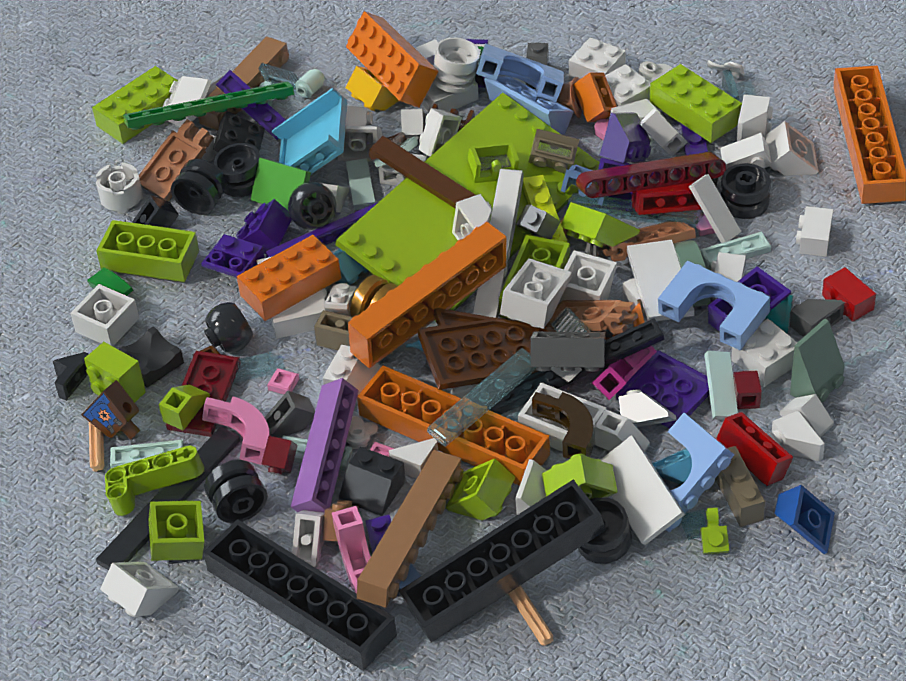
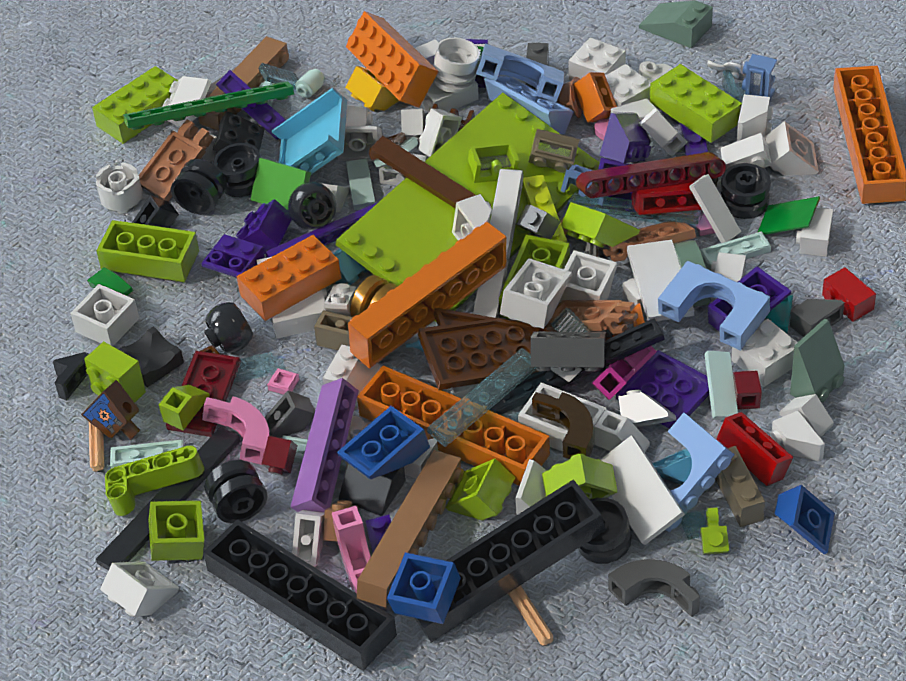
none -> blue slope [337,406,430,480]
none -> blue brick [387,552,461,624]
none -> dark grey arch [608,559,700,617]
none -> sand green slope [639,0,713,48]
none -> medium blue window [742,54,777,100]
none -> green window [757,196,820,235]

